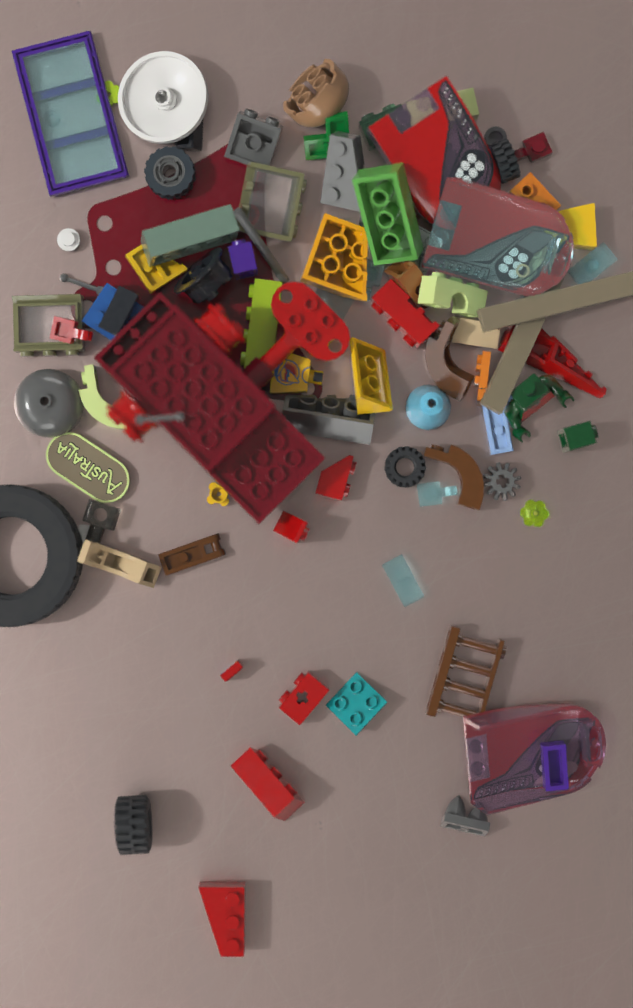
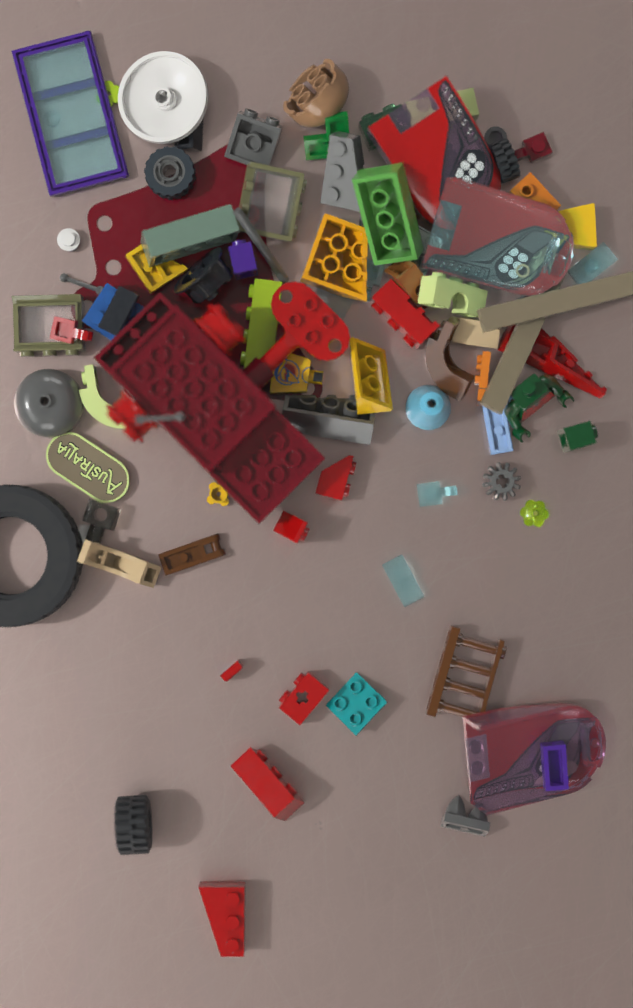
black tyre [384,446,426,488] -> none
reddish brown arch [423,444,484,510] -> none

